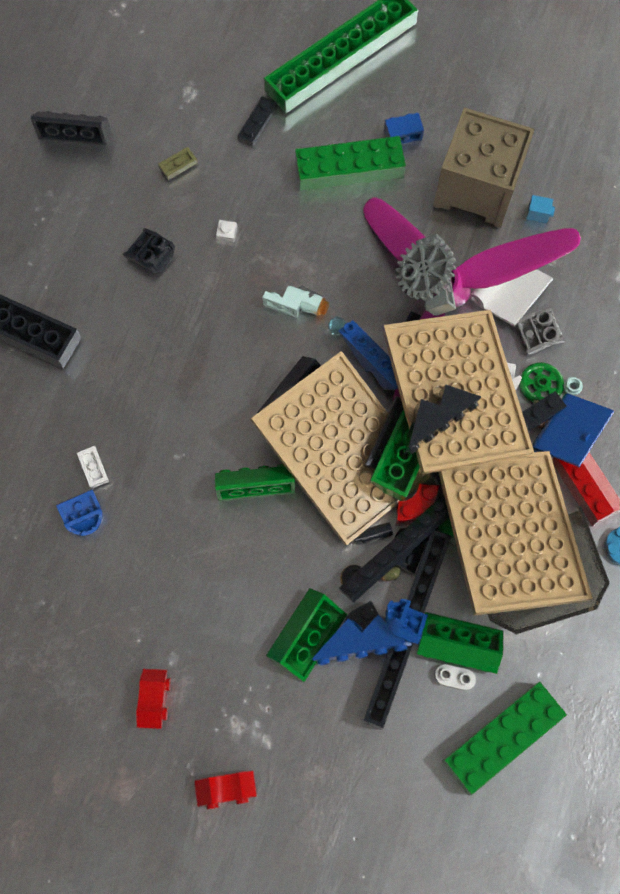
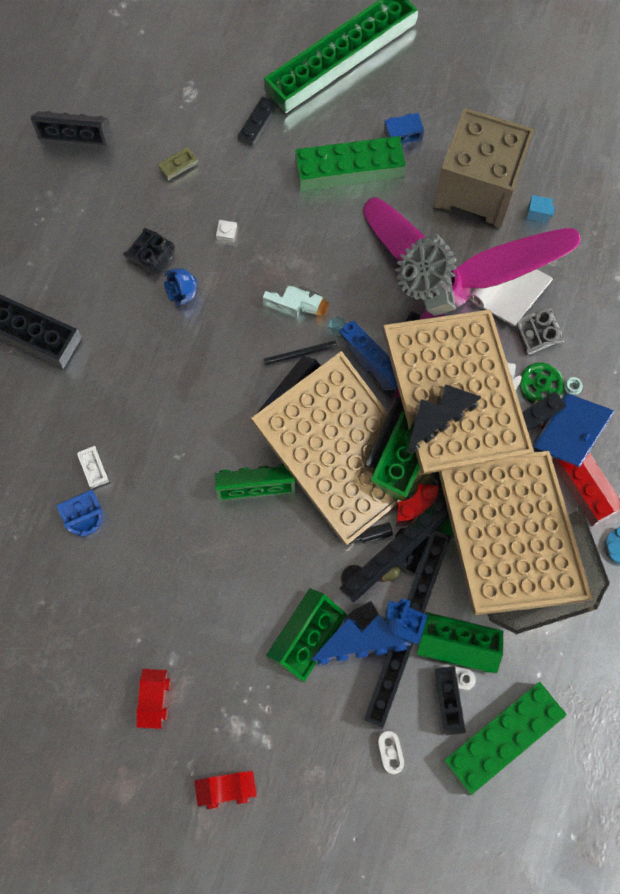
none -> blue cylinder [164,268,198,306]
none -> black bar [264,340,337,366]
none -> white plate [378,731,404,774]
none -> black slope [435,666,466,735]

